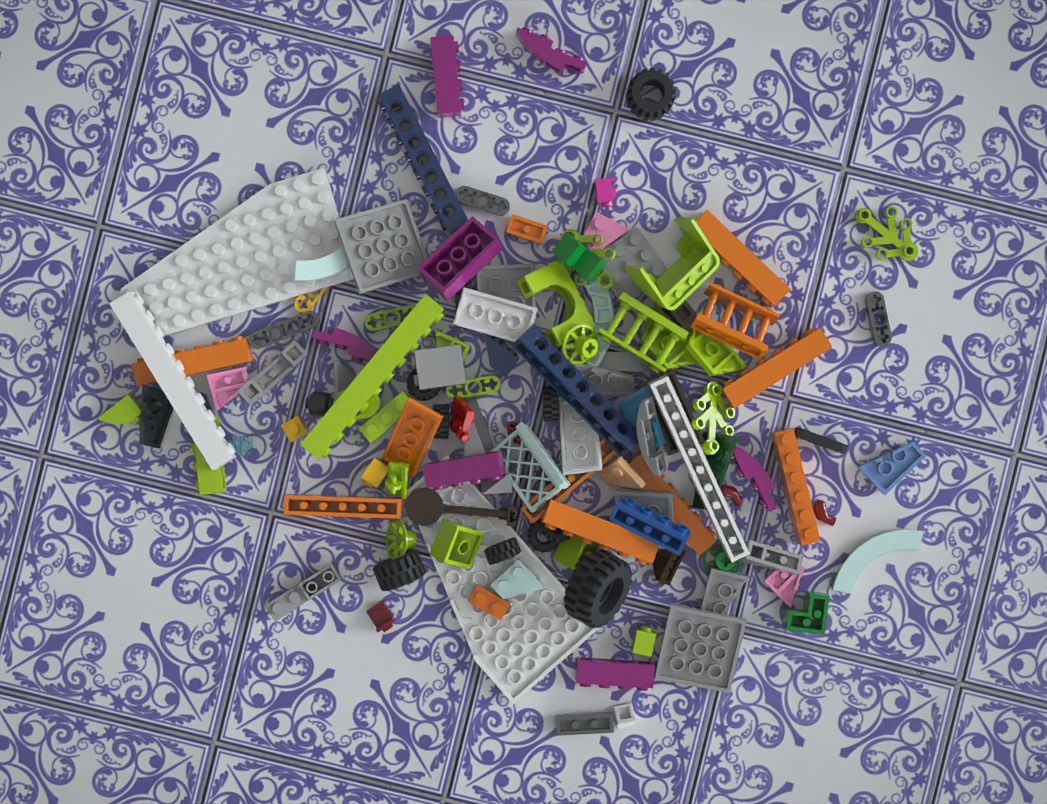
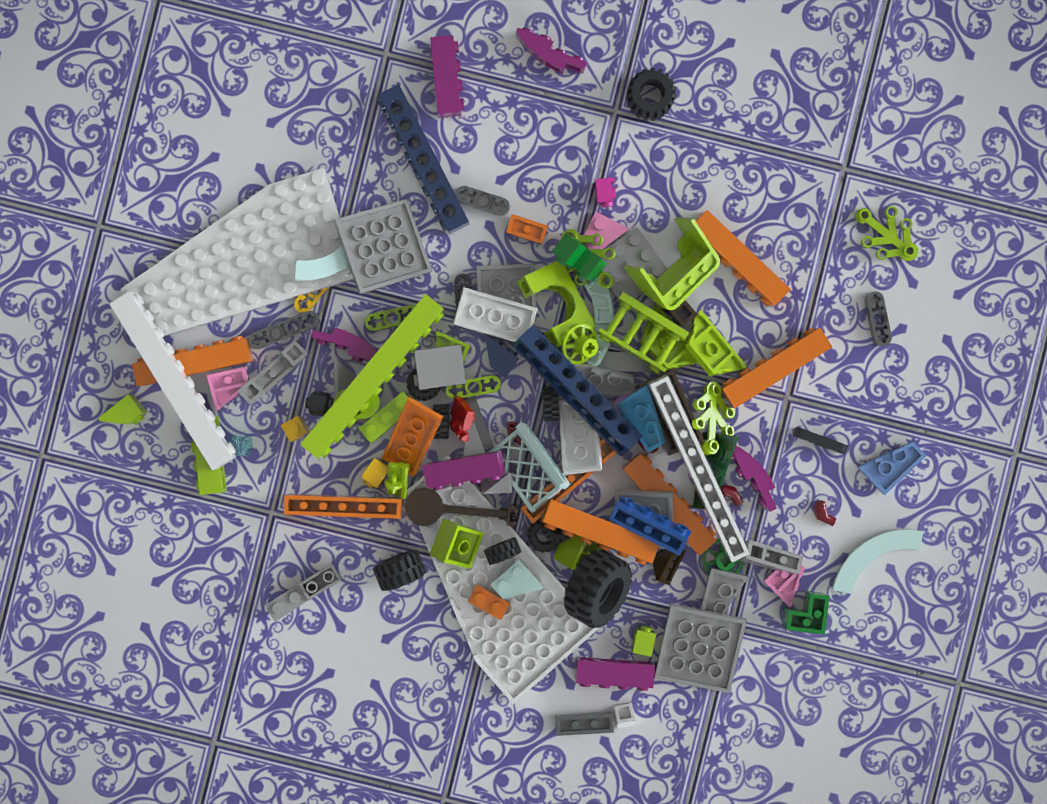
black wing [139,384,173,449] -> none
dark red bracket [366,600,395,633] -> none
lime wheel [386,519,417,560] -> none
magenta brick [417,216,502,301] -> none
light nougat wing [597,456,646,489] -> none
light grey slope [637,395,667,476] -> none
orange fence [690,282,780,360] -> none
orange brick [770,428,821,545] -> none

